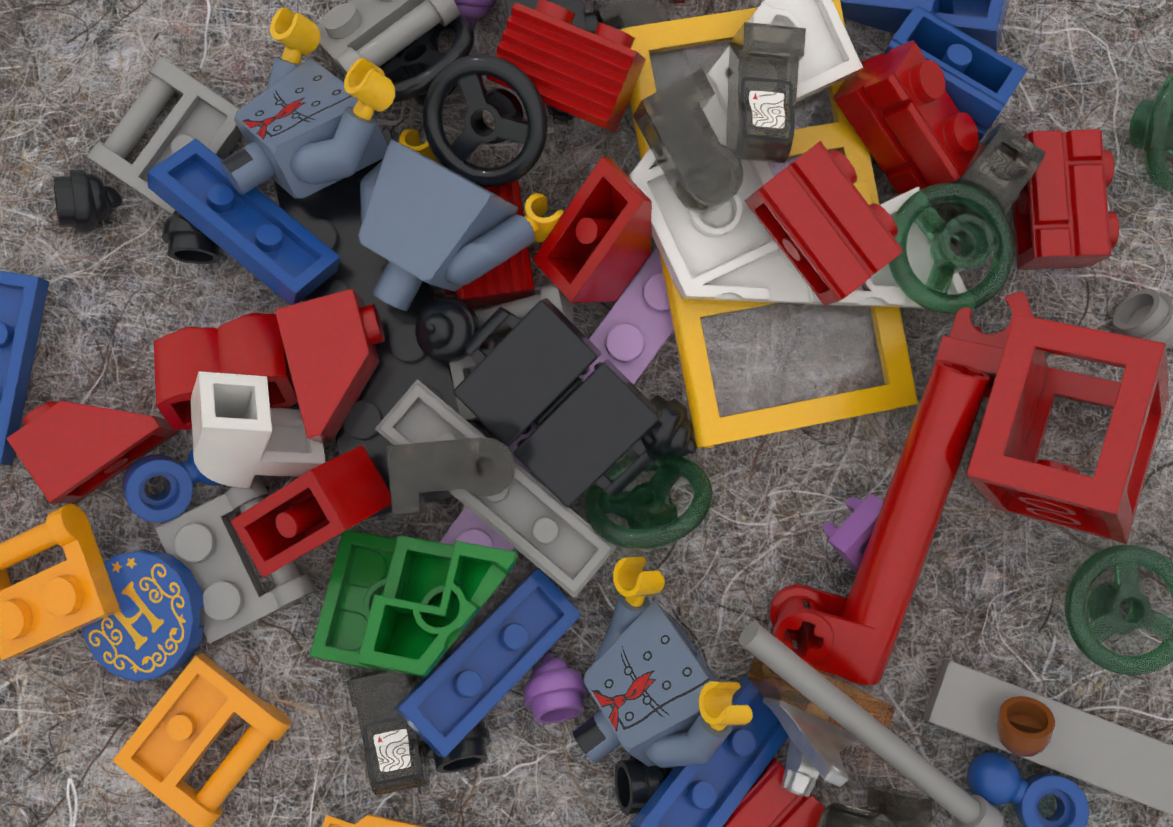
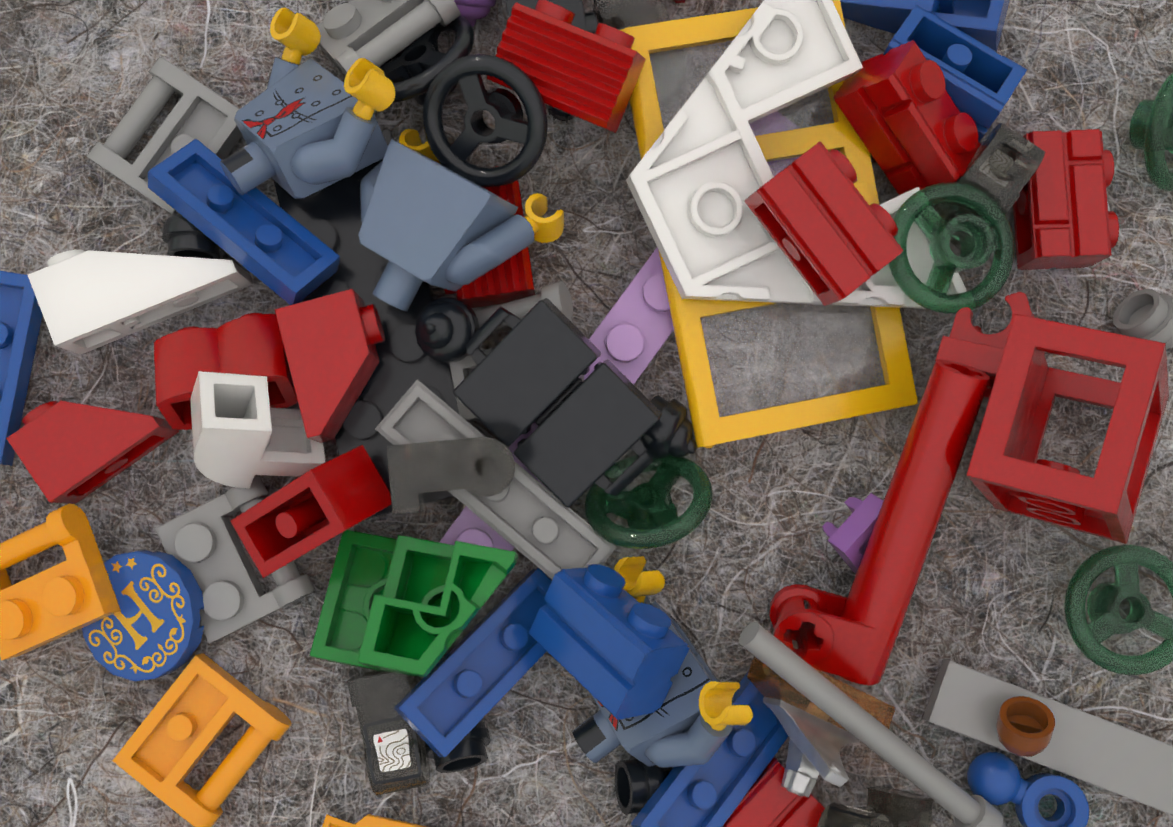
black plate [53,169,123,233] -> none
blue plate [122,447,222,523] -> none
medium lavender plate [523,653,588,724] -> none
red slope [532,157,652,303] -> none
clear smoke leg [633,69,744,213] -> none
clear smoke leg [727,22,806,163] -> none
none -> white slope [28,249,253,355]
none -> blue brick [529,564,690,720]

